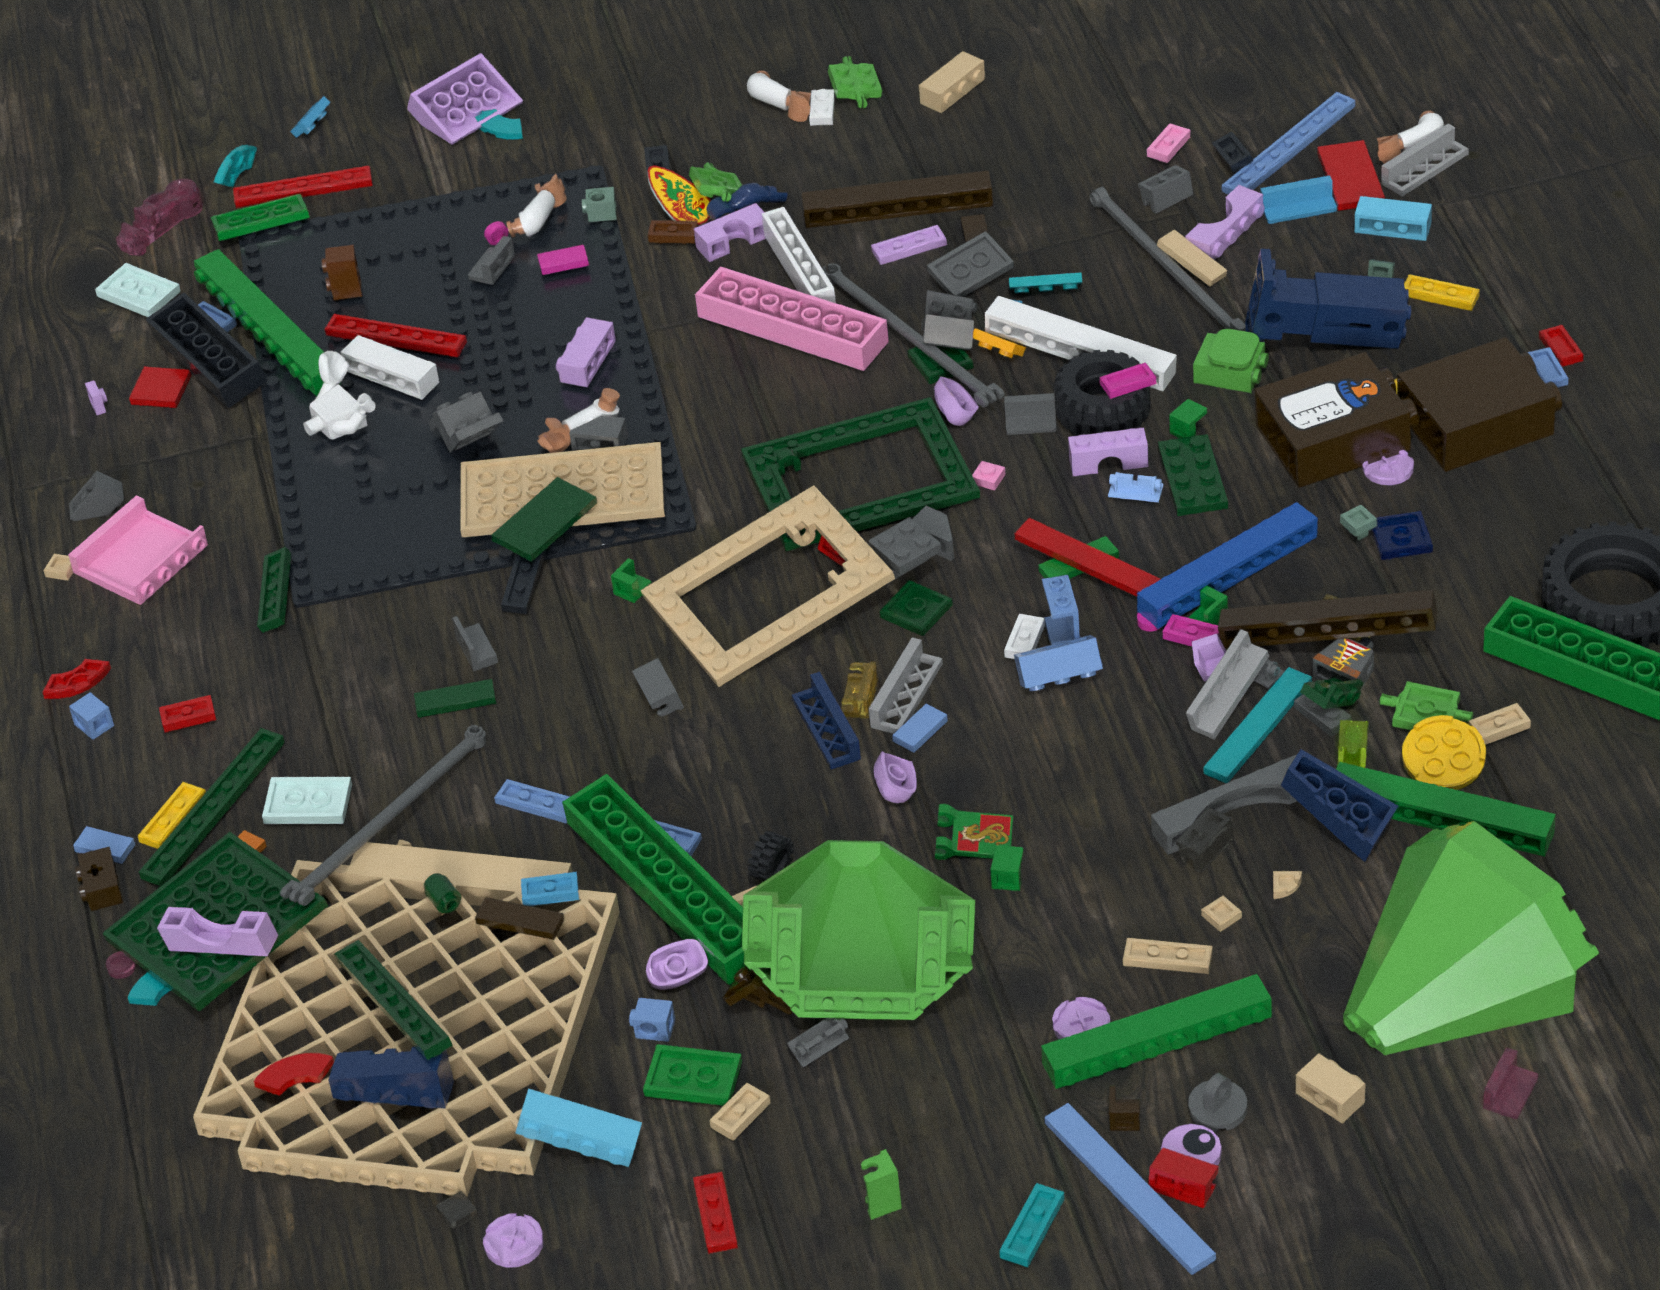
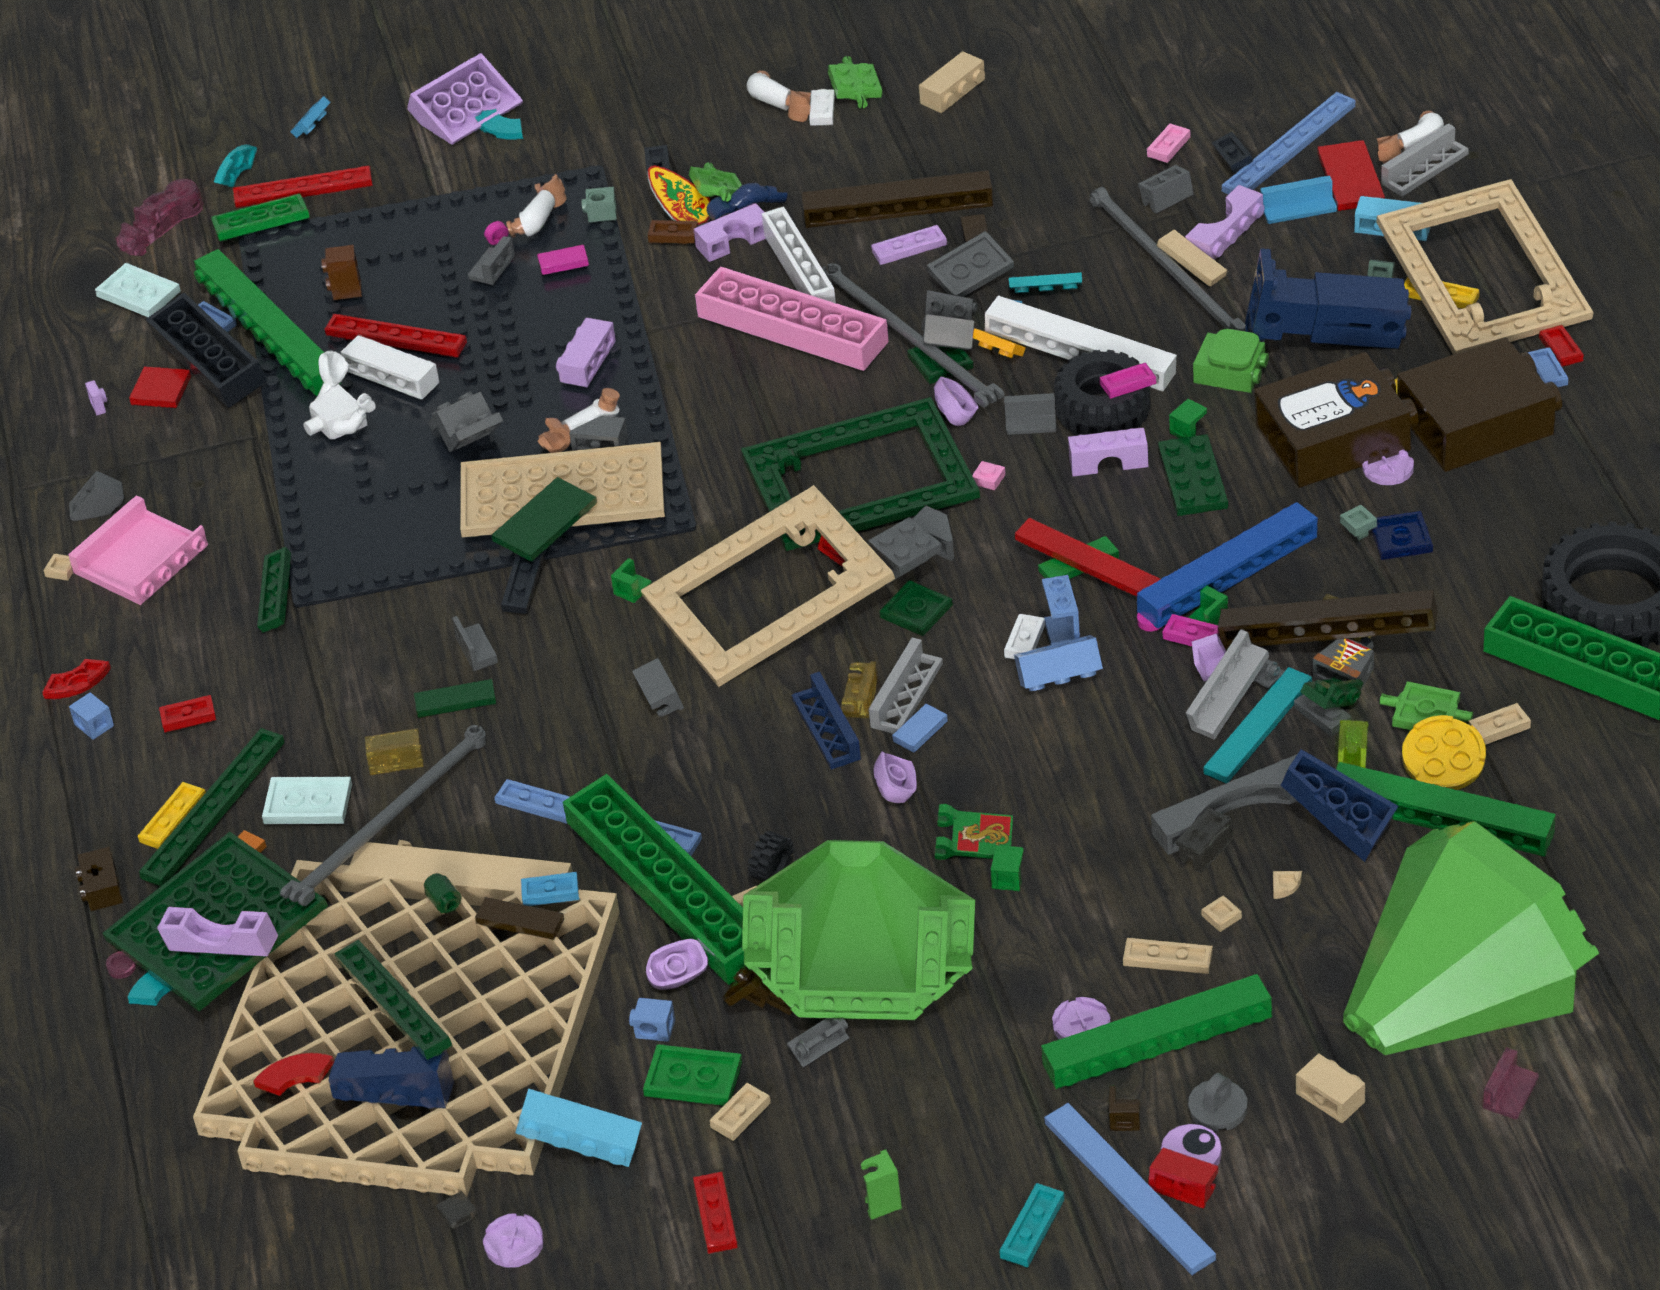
medium blue tile [73,826,135,864] -> none
light blue hinge [1108,472,1163,503] -> none
none -> clear yellow hinge [365,728,424,775]
none -> tan plate [1376,179,1593,355]

